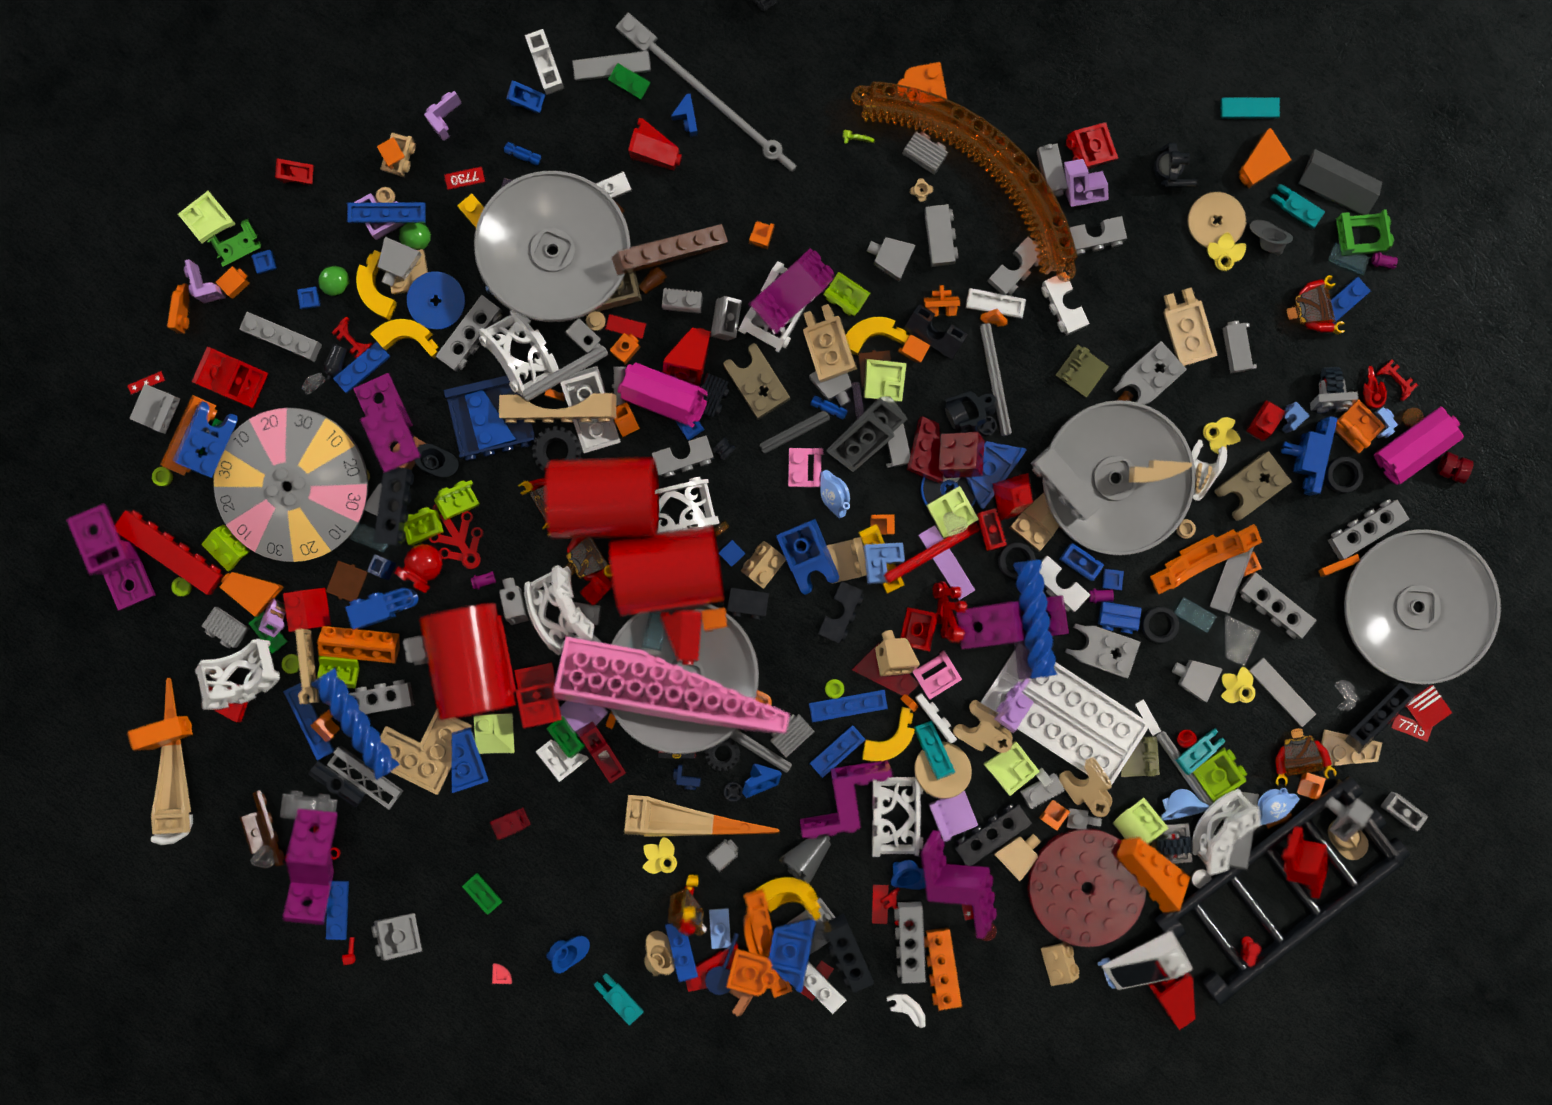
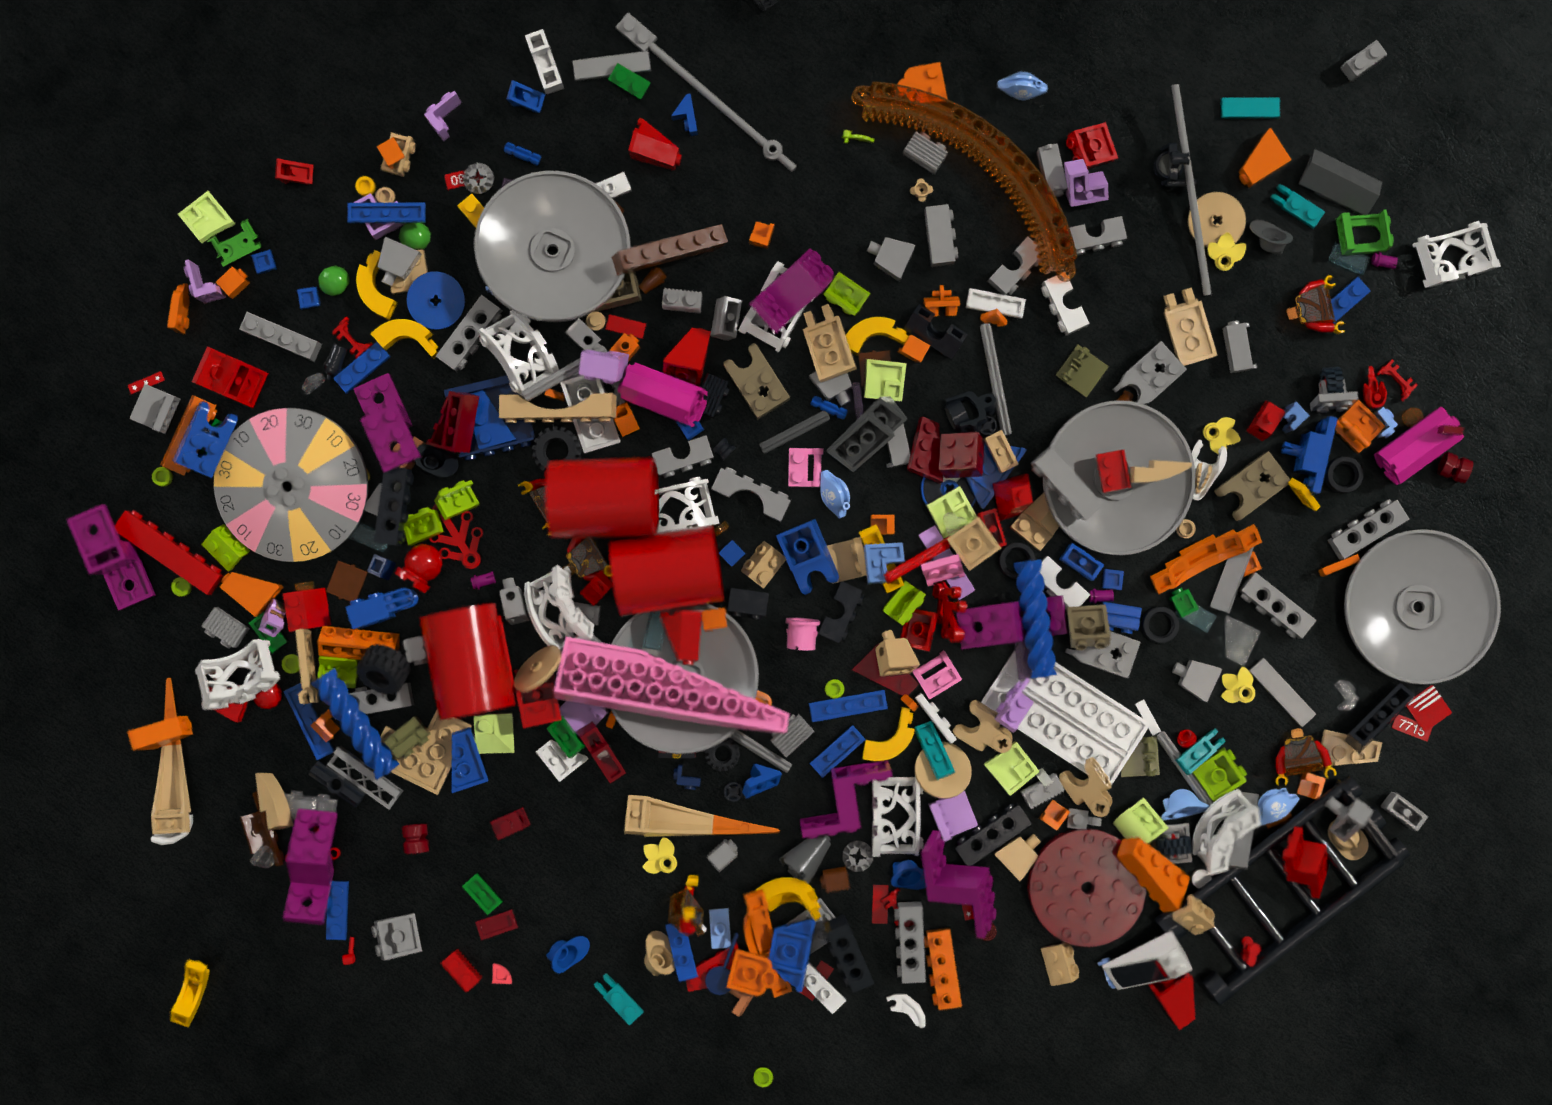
none -> yellow arch [170,960,209,1027]
none -> red hair [253,683,282,709]
none -> tan slope [255,773,293,829]
none -> clear orange tile [295,581,315,591]
none -> yellow tile [355,176,375,196]
none -> black tyre [356,644,411,694]
none -> olive brick [384,716,431,759]
none -> dark red wheel [402,824,429,854]
none -> dark red wedge [426,391,479,453]
none -> red brick [441,949,482,992]
none -> light grey gear [463,163,494,194]
none -> dark red tile [475,909,518,940]
none -> tan piece [514,645,562,692]
none -> lavender brick [579,349,629,384]
none -> light grey arch [711,467,791,522]
none -> lime plate [754,1067,773,1087]
none -> bright pink piece [785,618,820,650]
none -> reddish brown brick [820,866,849,893]
none -> light grey gear [843,841,873,872]
none -> lime bracket [883,581,926,625]
none -> bright pink plate [921,554,965,587]
none -> tan plate [947,517,1001,571]
none -> tan plate [984,430,1019,473]
none -> light blue hat [997,72,1047,100]
none -> dark tan plate [1067,605,1111,651]
none -> red plate [1095,449,1131,493]
none -> green bracket [1169,587,1199,618]
none -> light grey piece [1171,84,1211,296]
none -> tan bracket [1172,895,1215,935]
none -> yellow tile [1288,478,1321,511]
none -> light grey brick [1341,40,1387,81]
none -> white fence [1412,221,1501,288]
none -> dark red tile [1437,425,1463,436]

